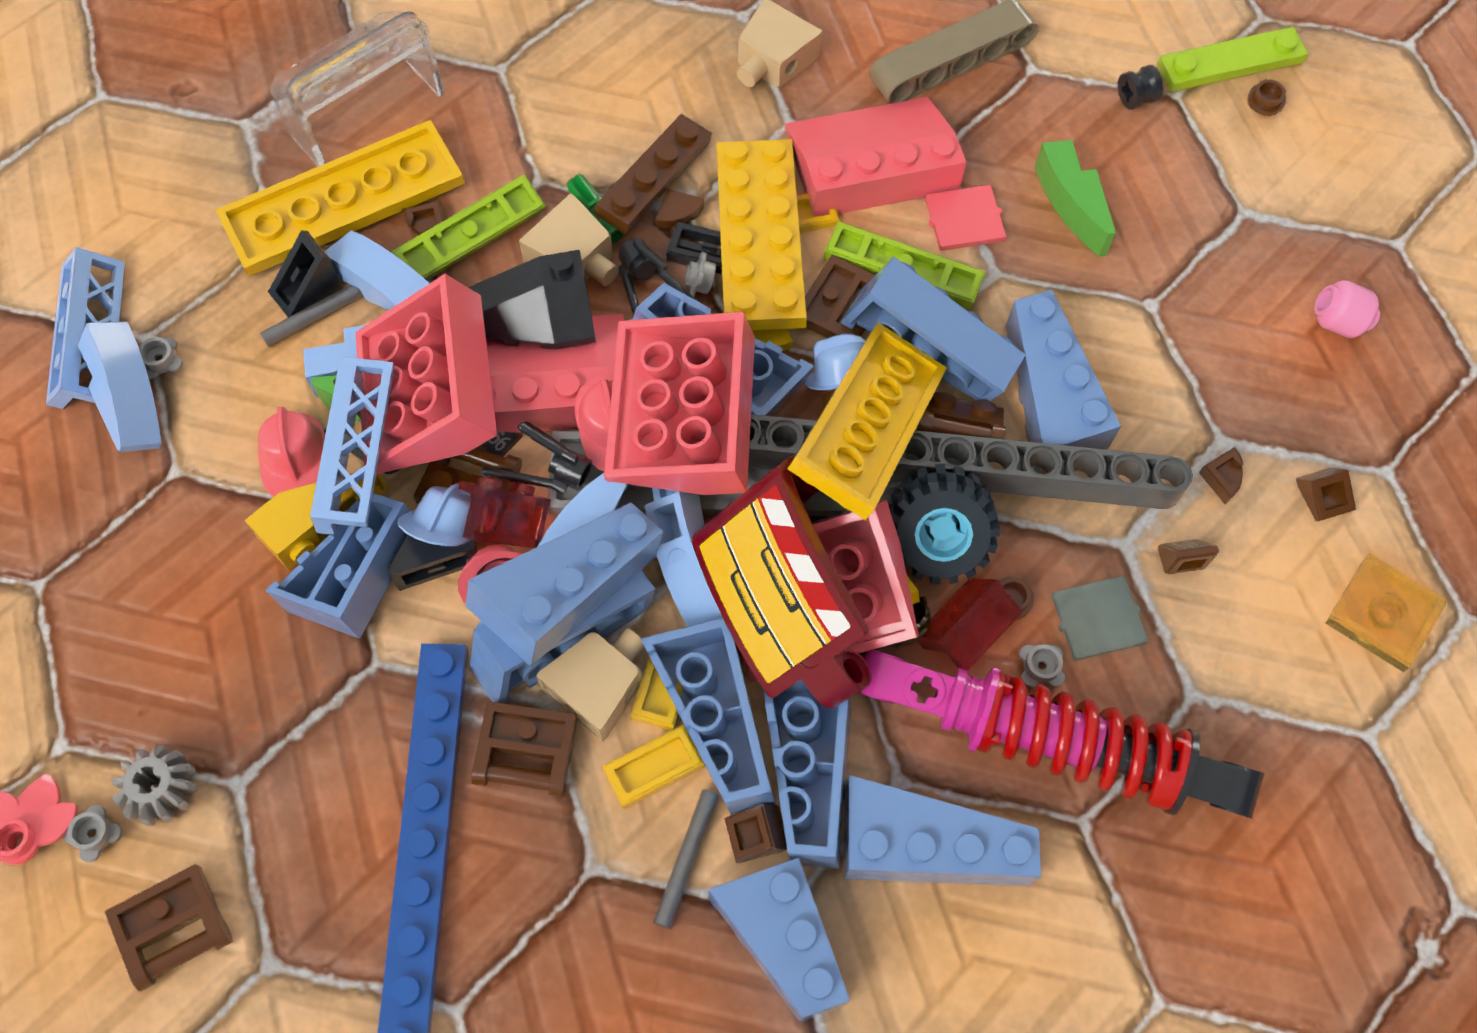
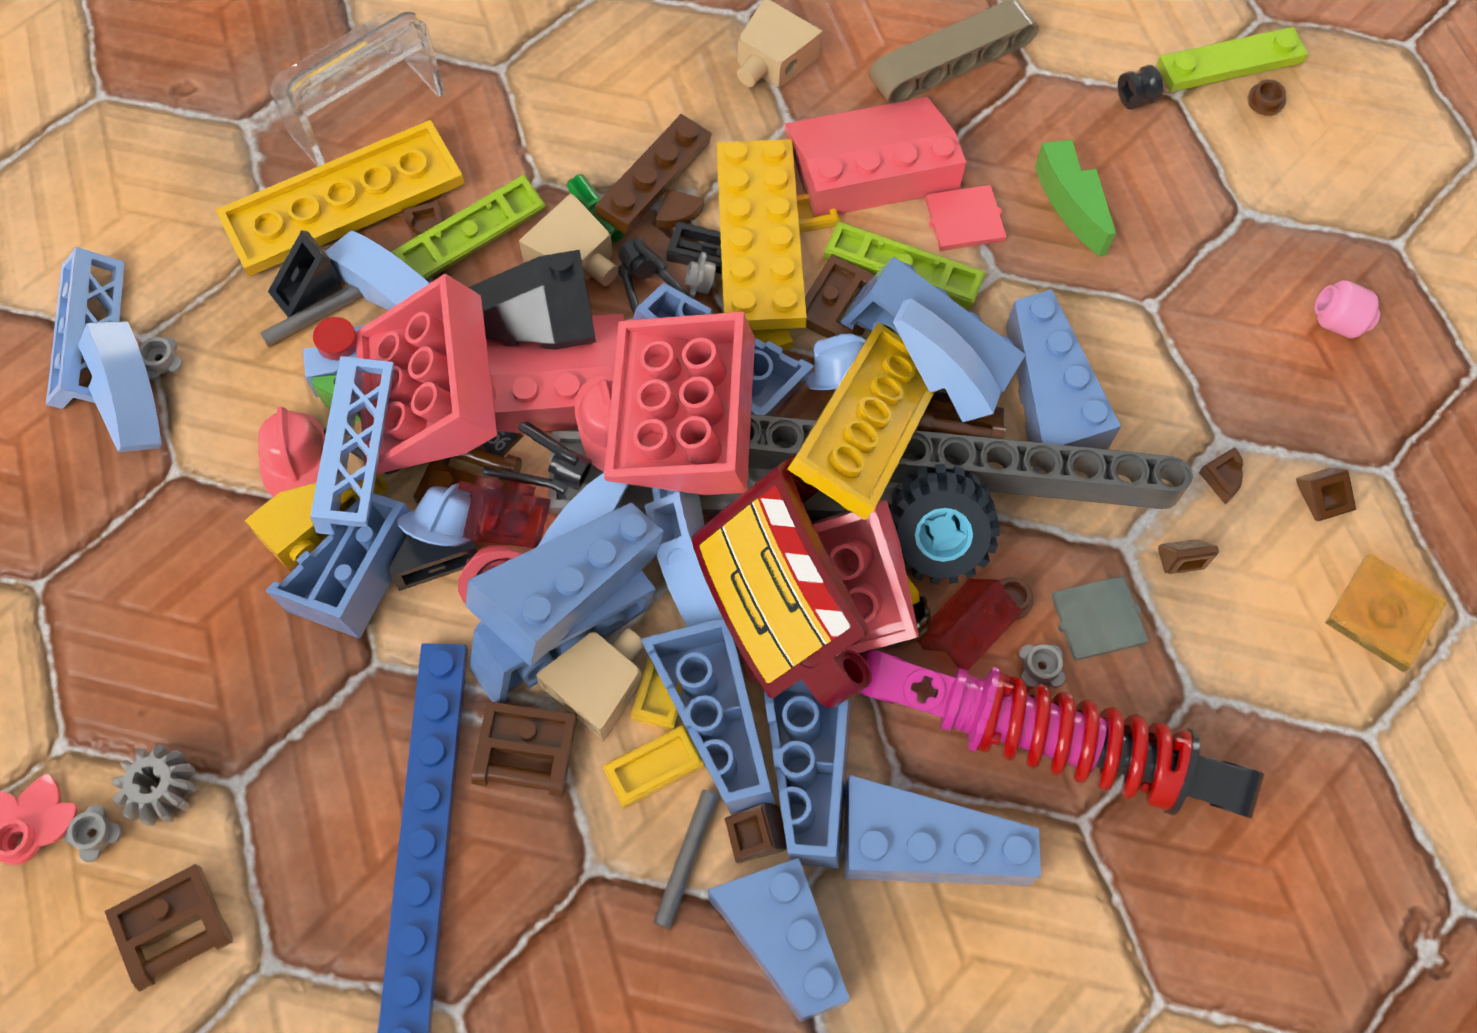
none -> red tile [313,317,357,360]
none -> light blue slope [893,298,1001,422]

